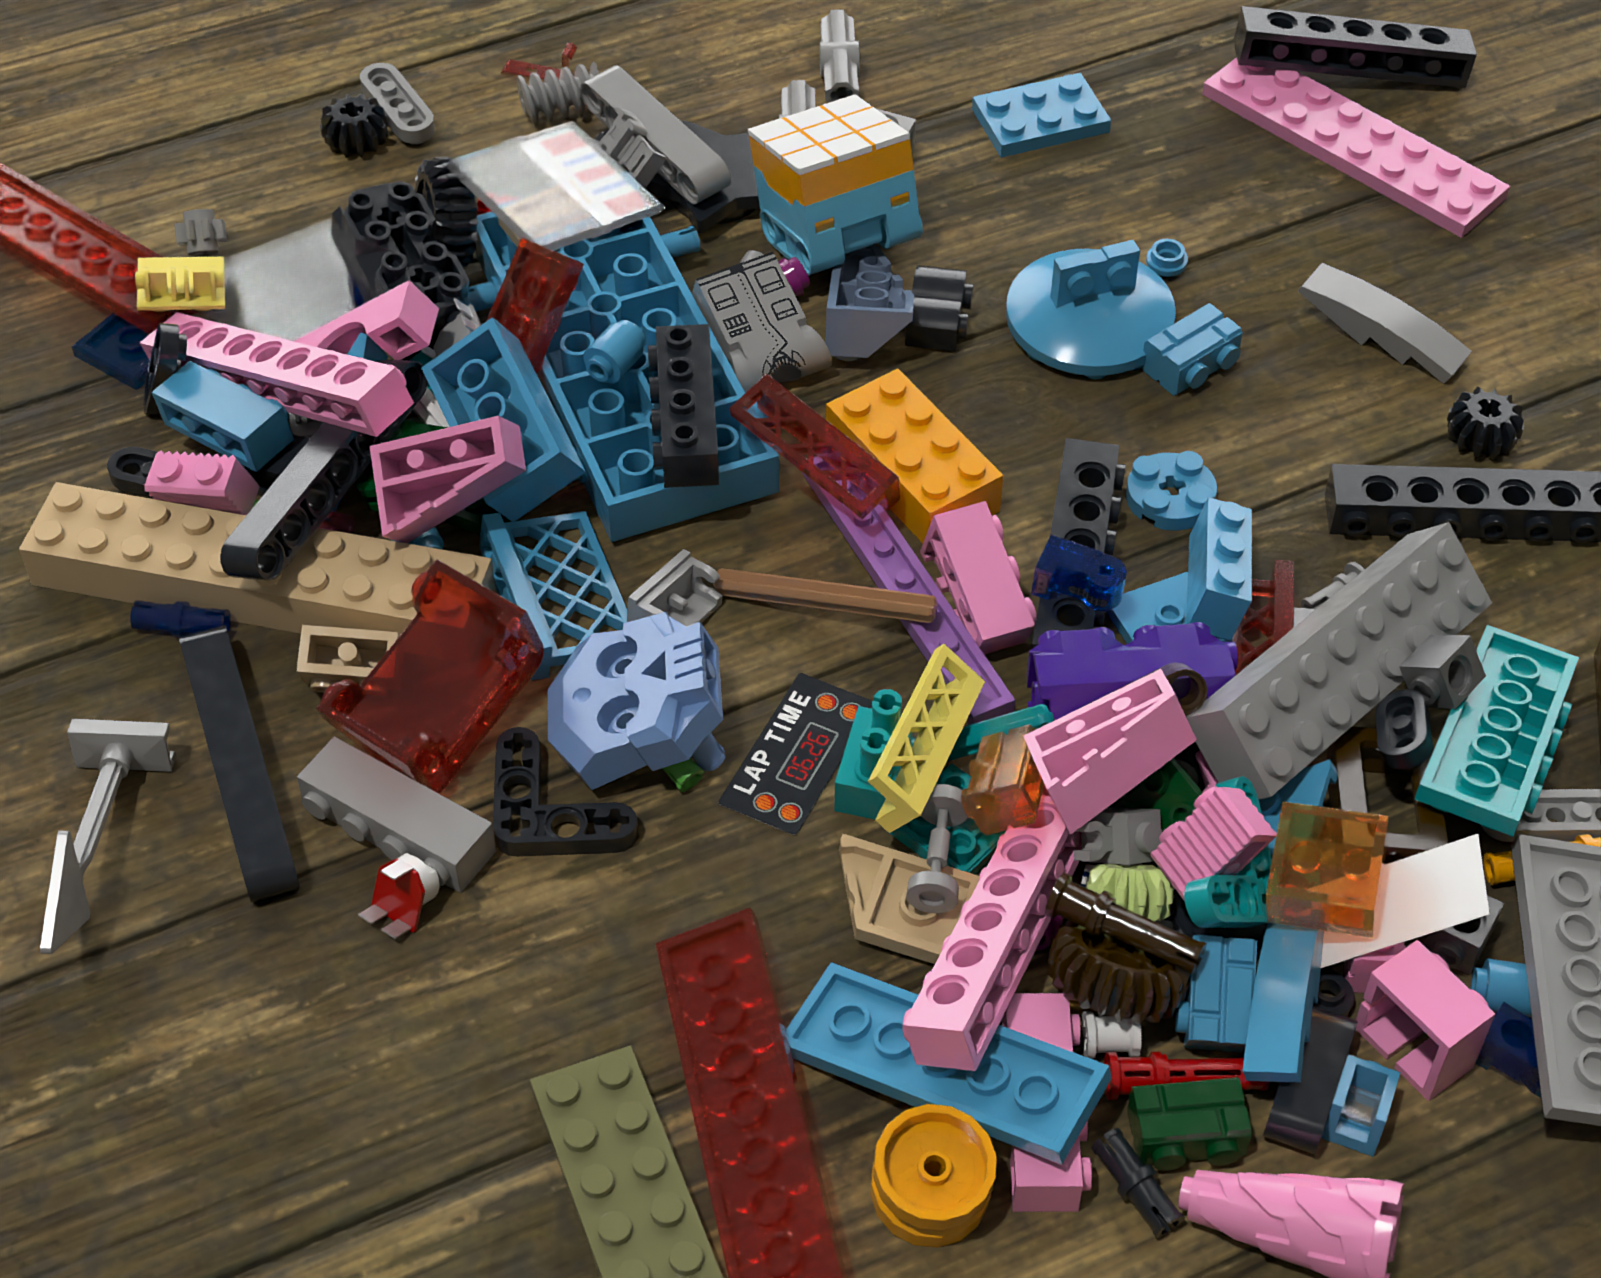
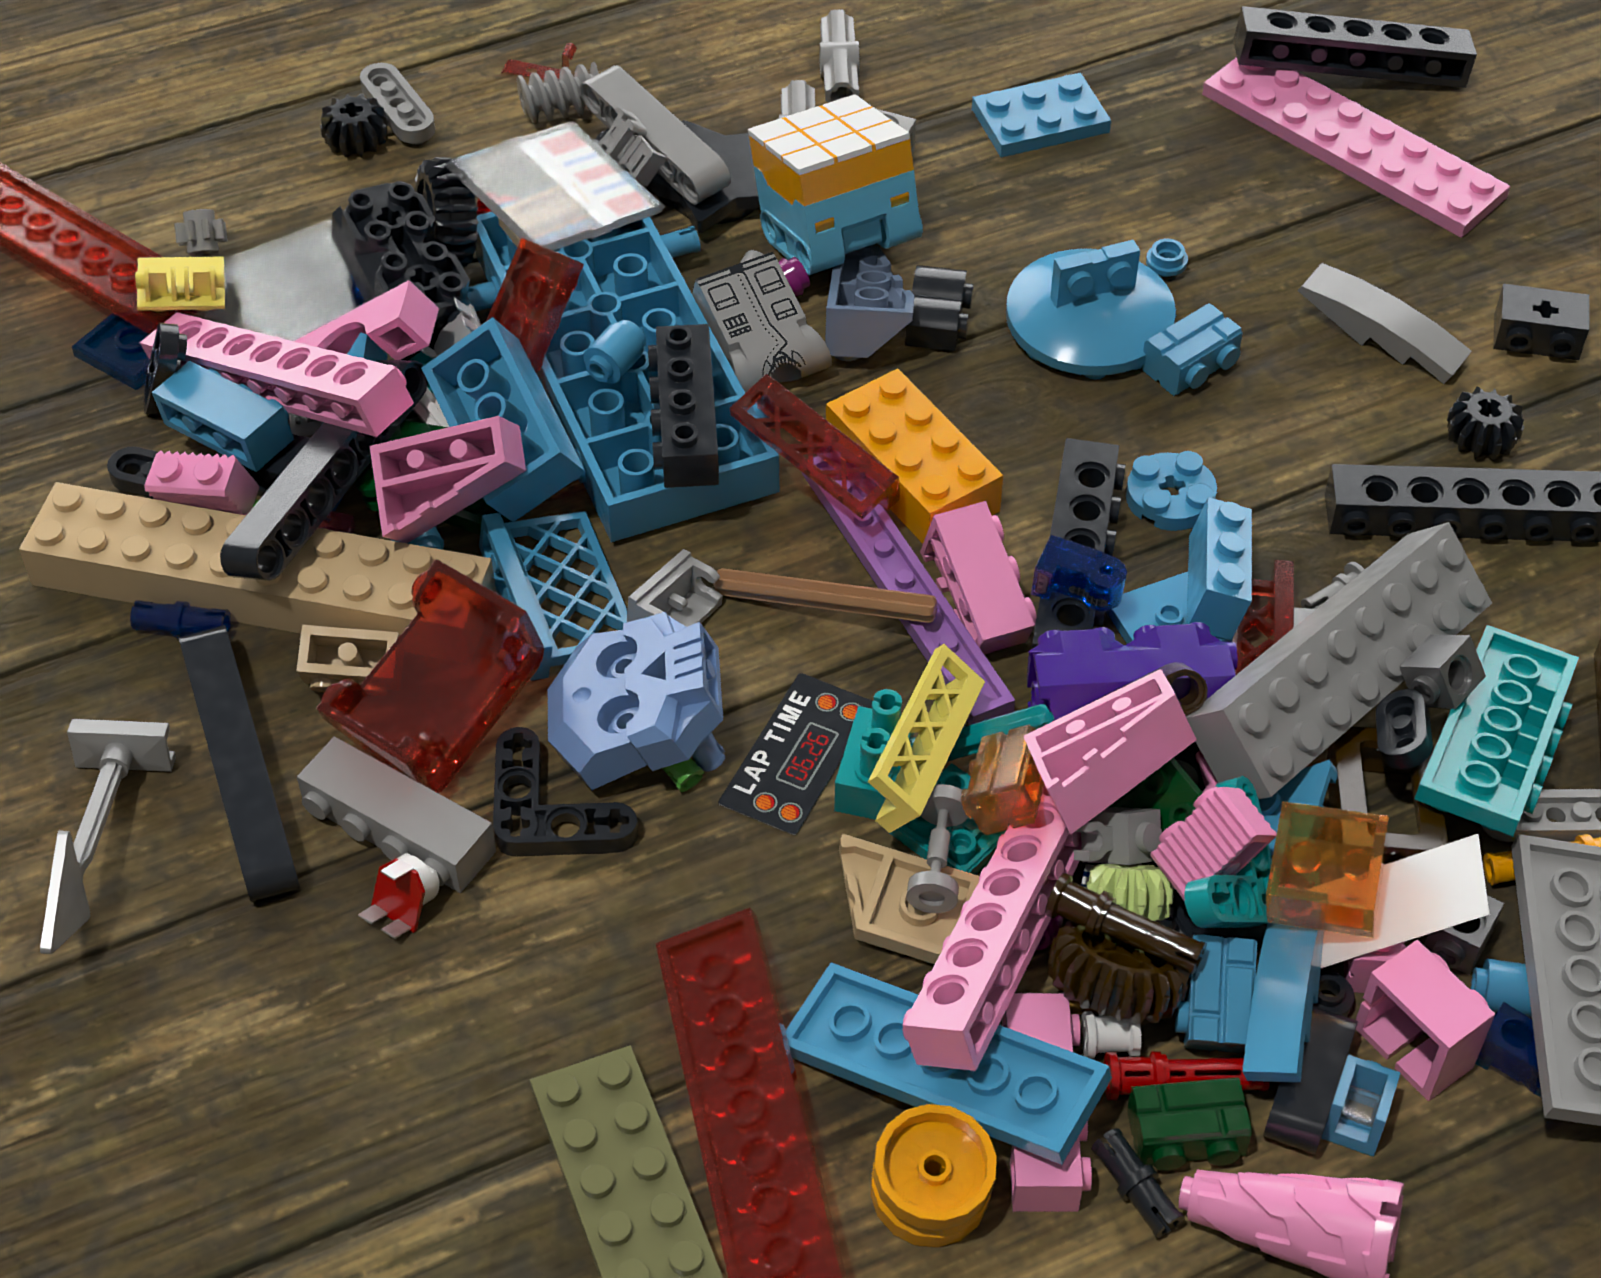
none -> black brick [1493,284,1589,360]

